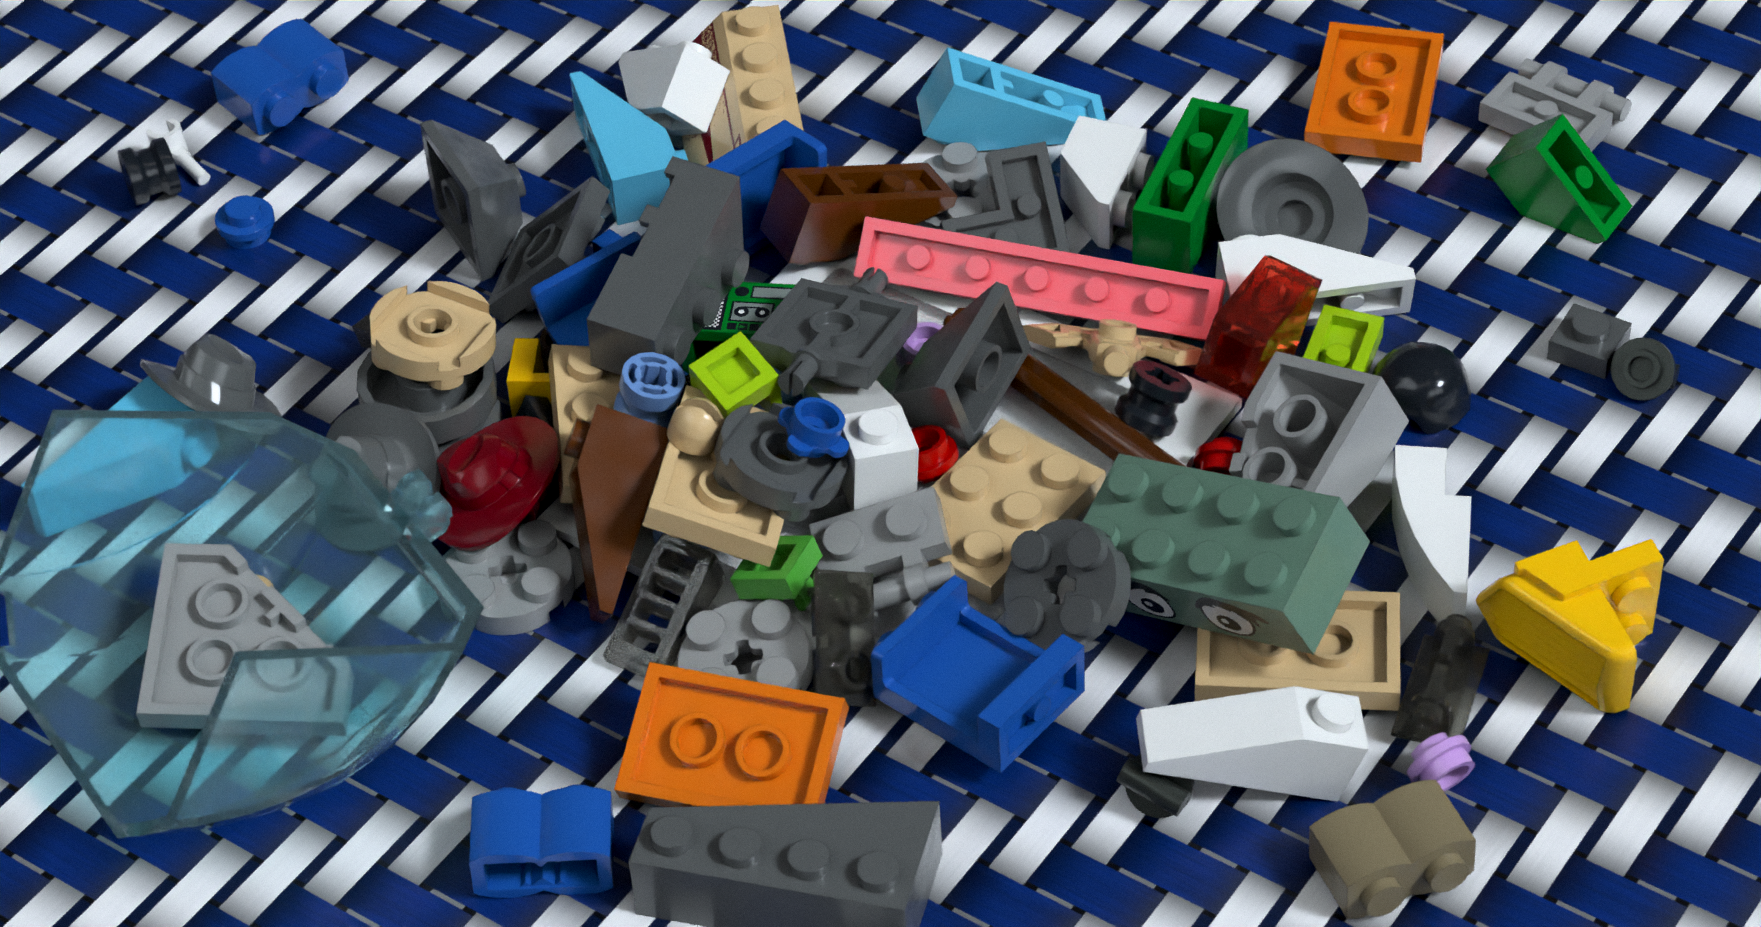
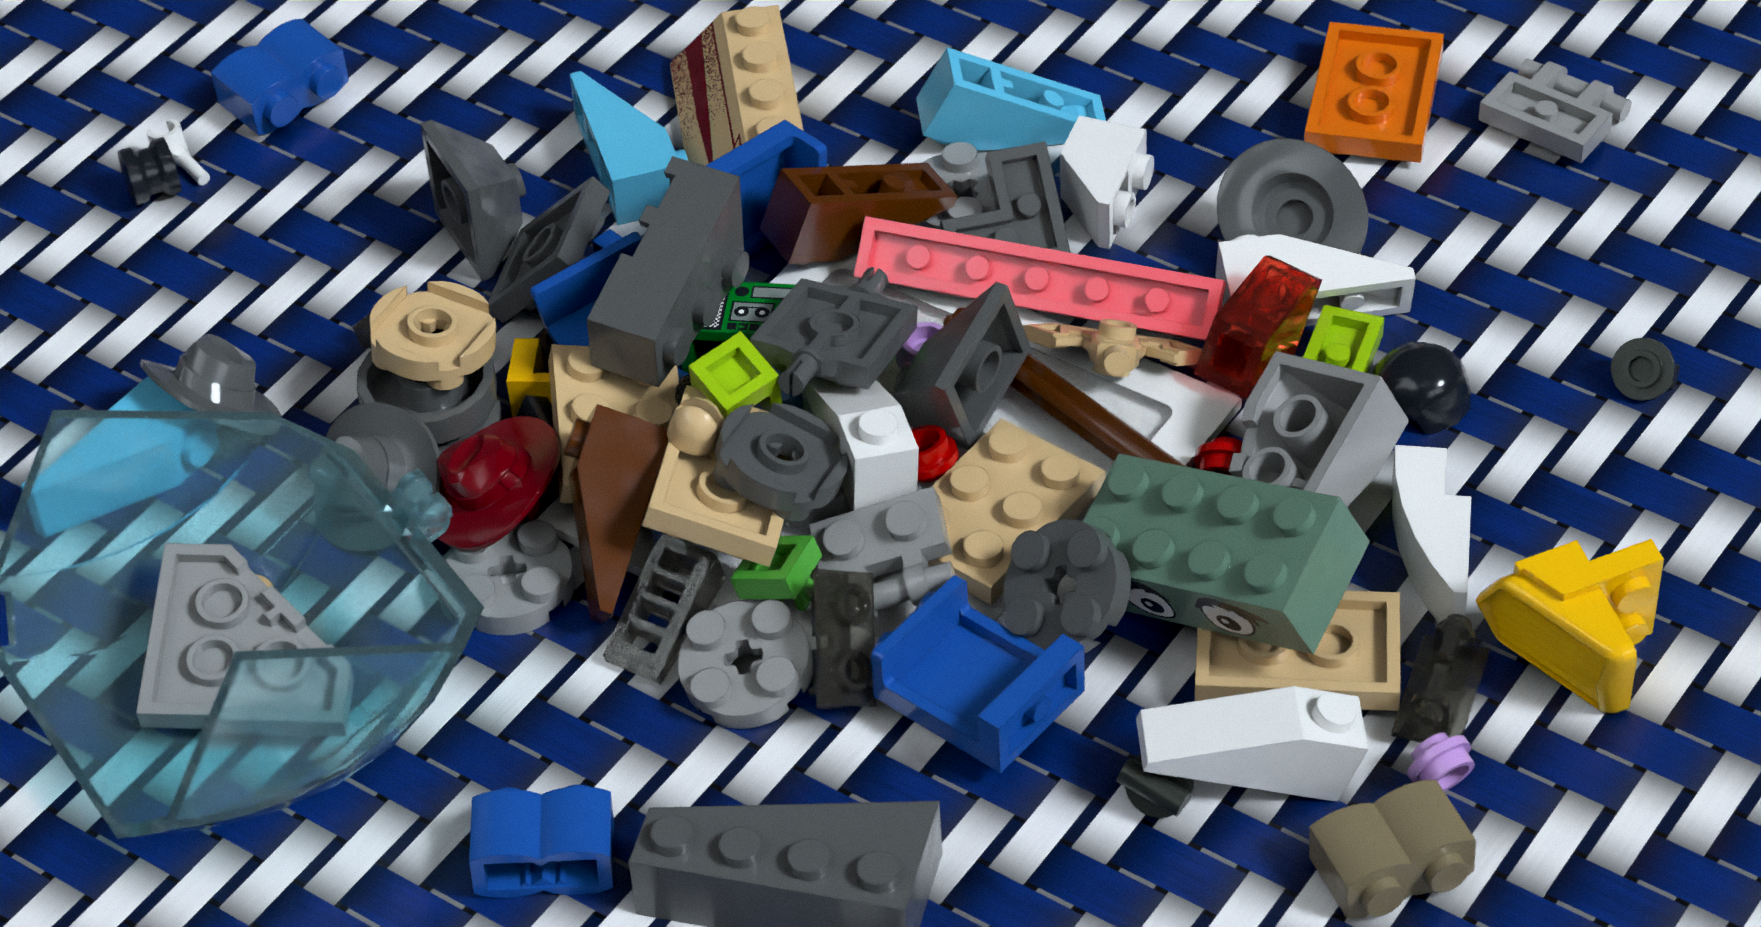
blue plate [215,195,275,249] -> none
medium blue wheel [613,352,686,428] -> none
orange plate [614,662,849,807] -> none
white slope [619,41,730,136] -> none
blue plate [778,397,850,458] -> none
black wheel [1114,360,1192,437] -> none
green brick [1132,97,1249,274] -> none
green slope [1486,114,1632,244] -> none
dark grey plate [1547,303,1632,379] -> none

